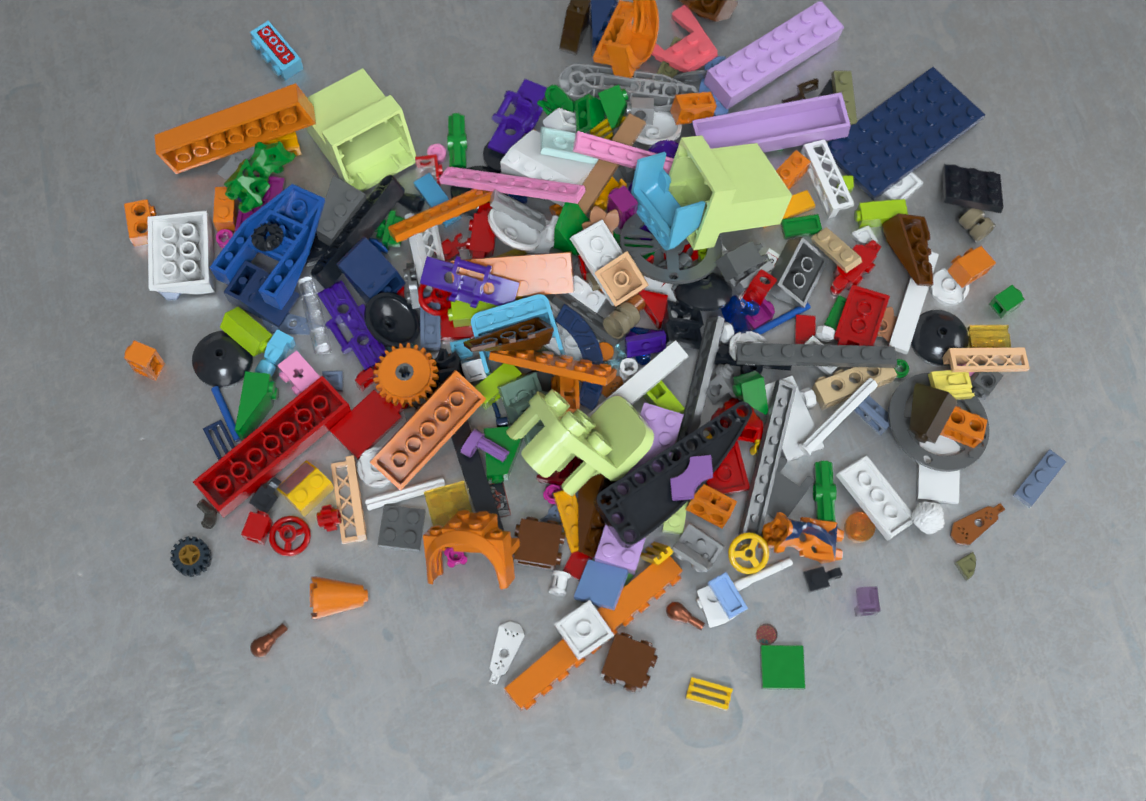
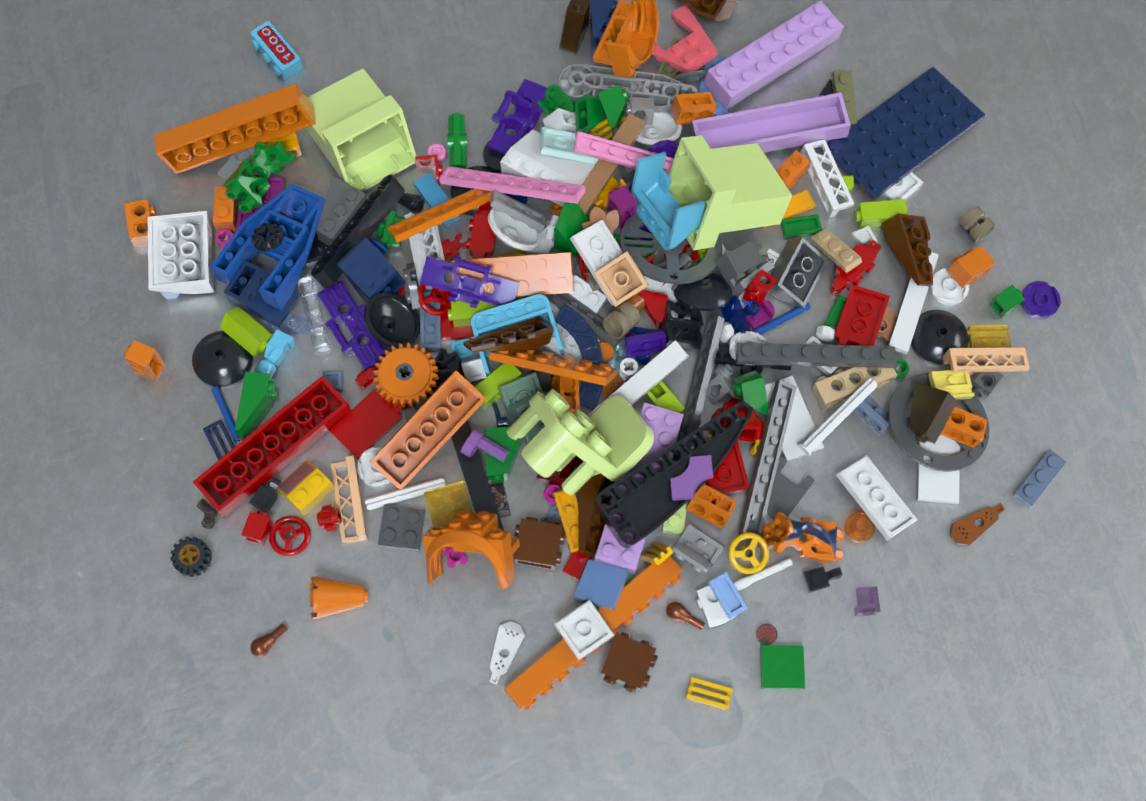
bright pink brick [277,350,320,396] -> none
white bush [548,570,571,596] -> none
dark brown bracket [781,78,819,104] -> none
red tile [794,315,816,344] -> none
white tile [800,387,817,408] -> none
green piece [813,461,837,522] -> none
white hair [912,501,945,534] -> none
black plate [942,164,1004,213] -> none
olive tile [954,552,976,581] -> none
none -> dark purple tile [1021,281,1061,319]

